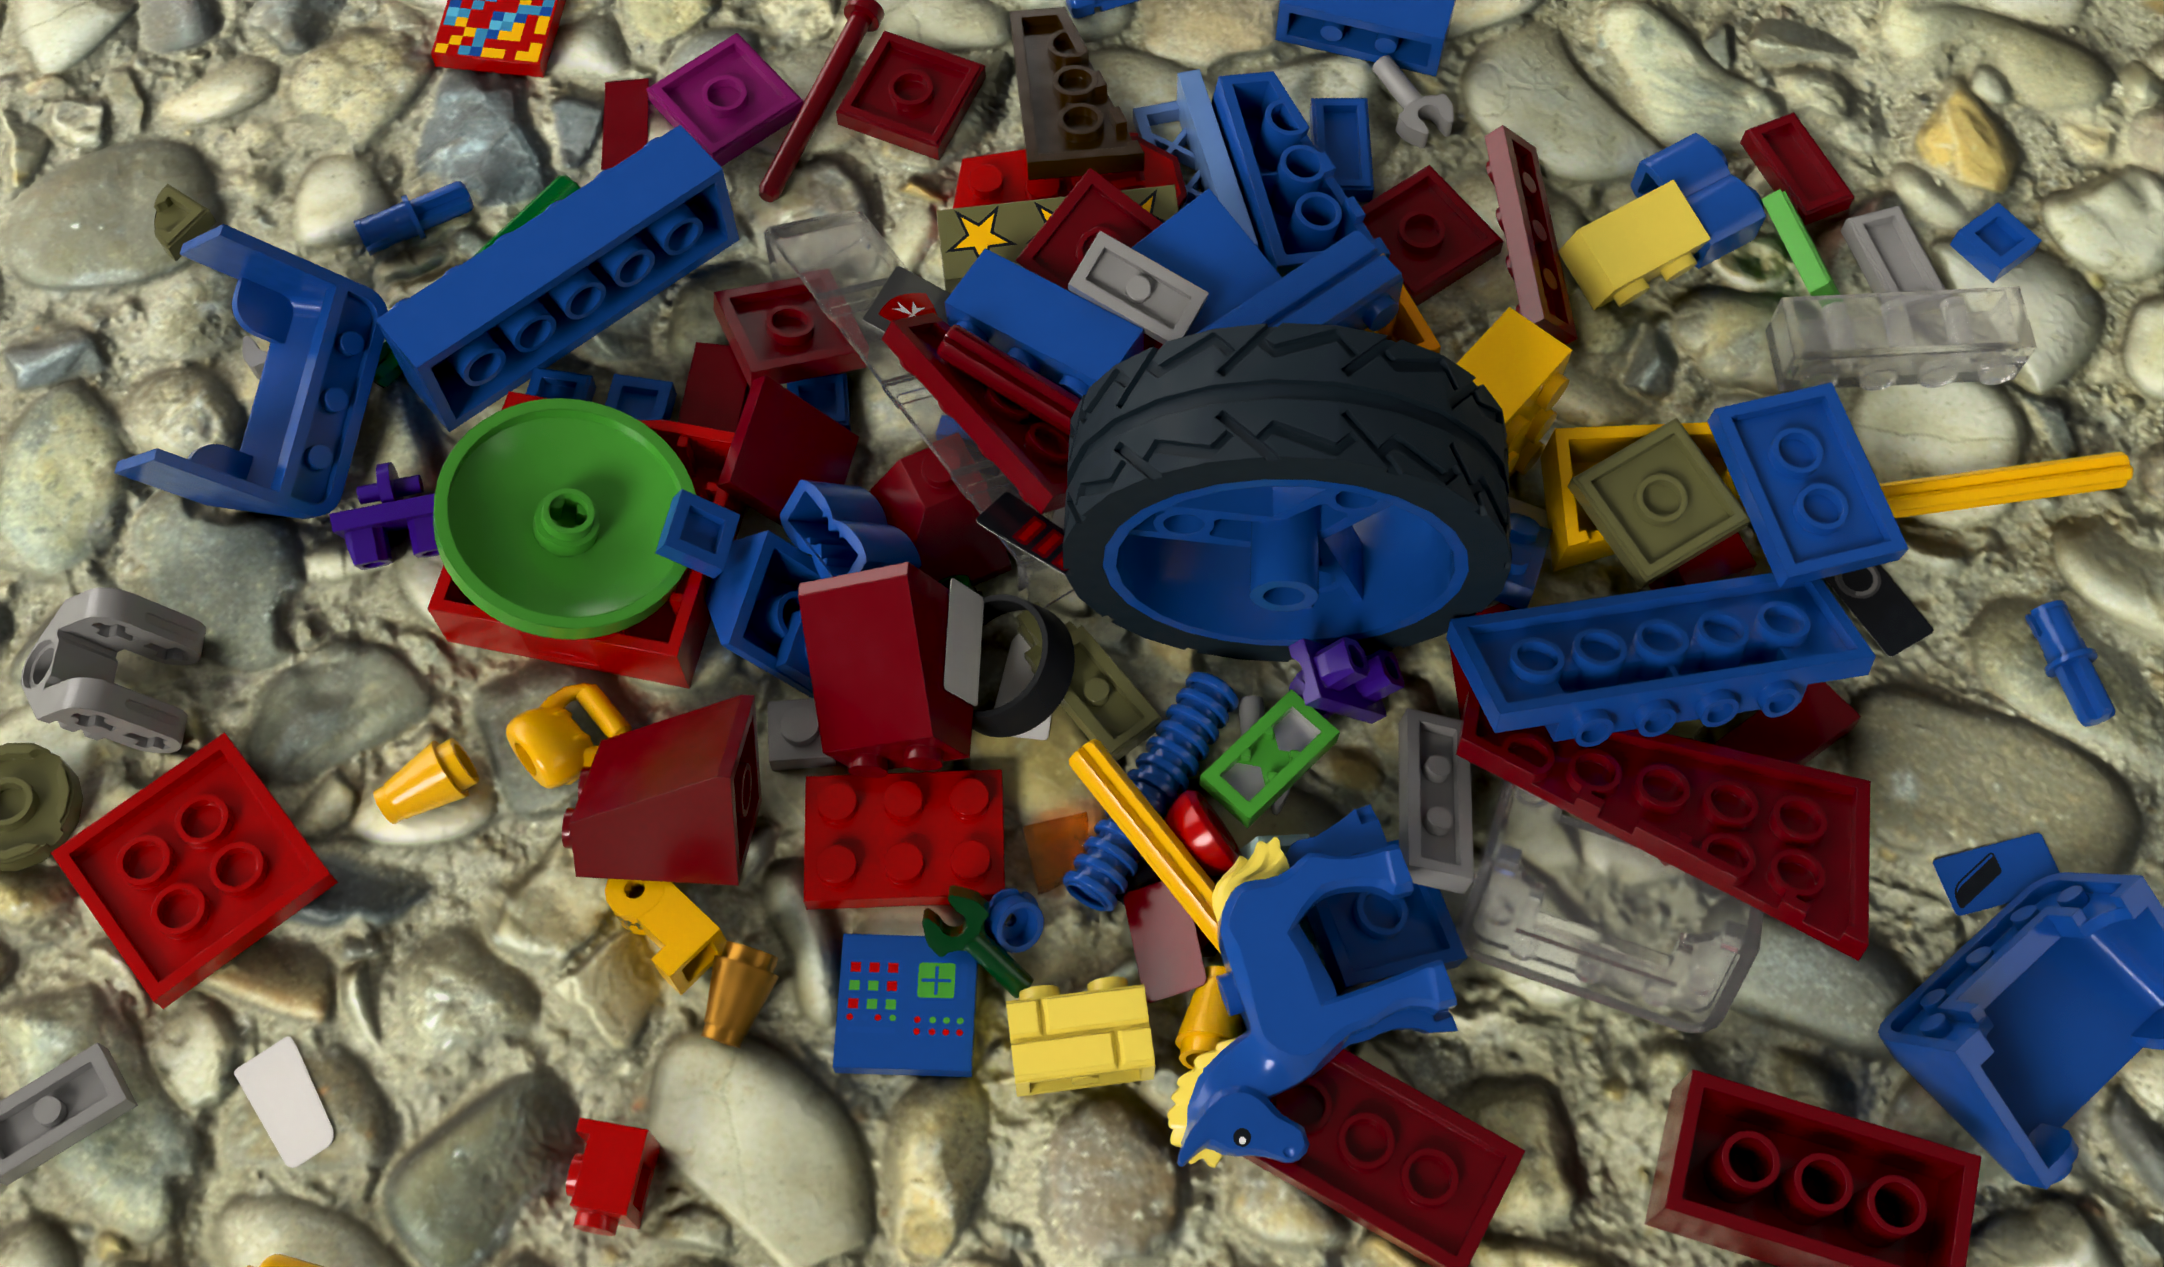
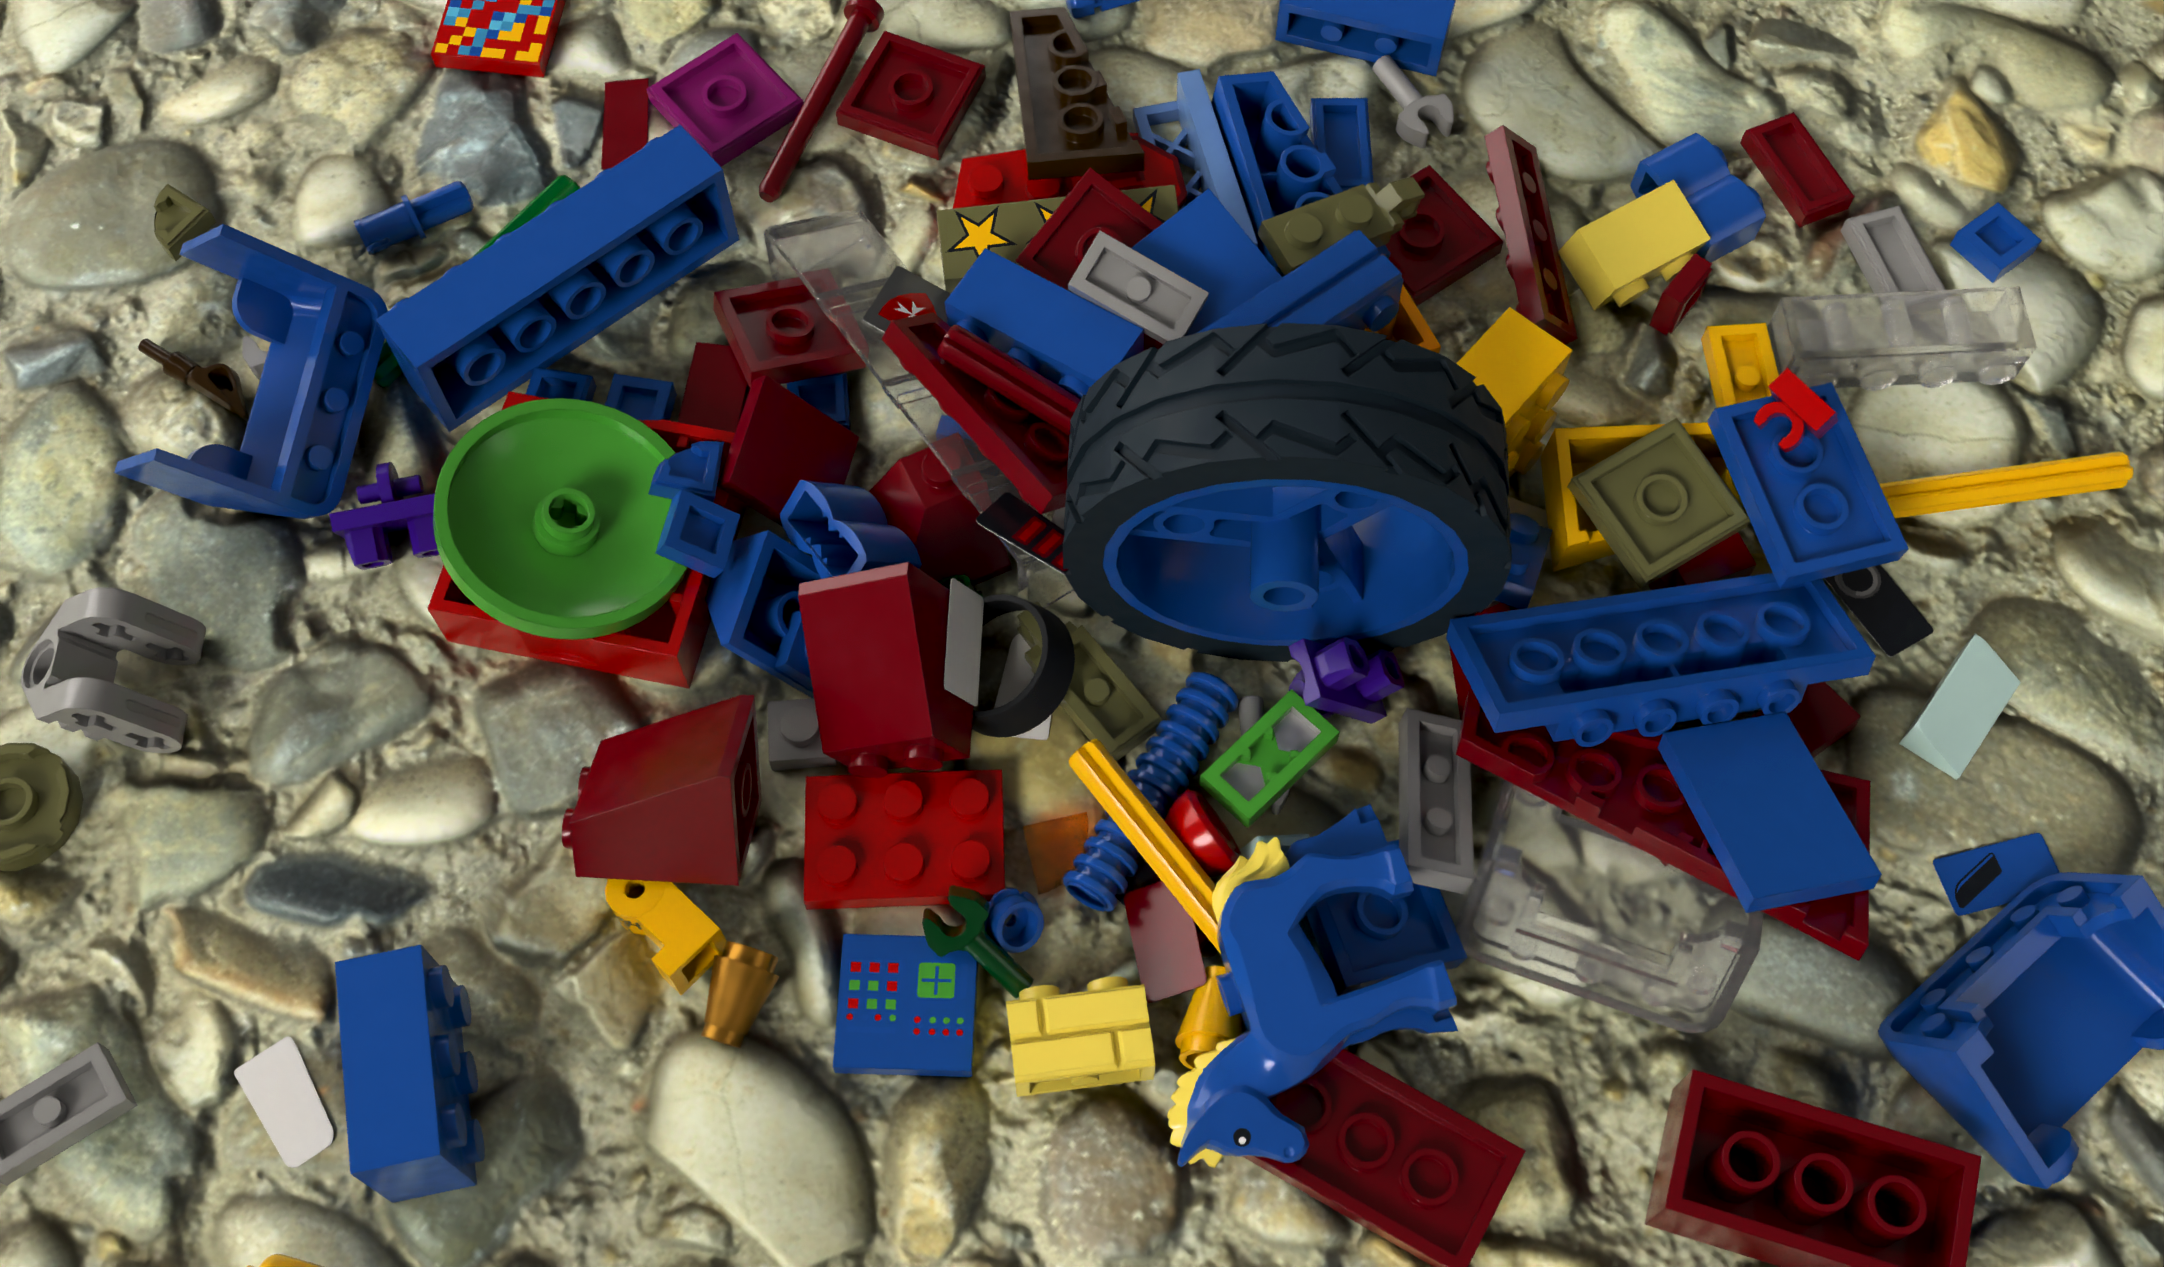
red plate [51,732,338,1009] -> none
yellow cone [373,738,479,824] -> none
yellow piece [506,683,632,789] -> none
red brick [566,1117,661,1236] -> none
bright green tile [1761,189,1843,314] -> none
blue axle [2025,600,2115,727] -> none
none -> dark brown hand [138,338,249,422]
none -> blue brick [335,945,485,1203]
none -> blue tile [648,441,724,502]
none -> olive hinge [1258,177,1425,276]
none -> dark red tile [1649,253,1713,336]
none -> blue tile [1657,712,1882,913]
none -> yellow plate [1701,323,1779,408]
none -> red tile [1754,368,1838,452]
none -> light aqua slope [1899,634,2021,780]

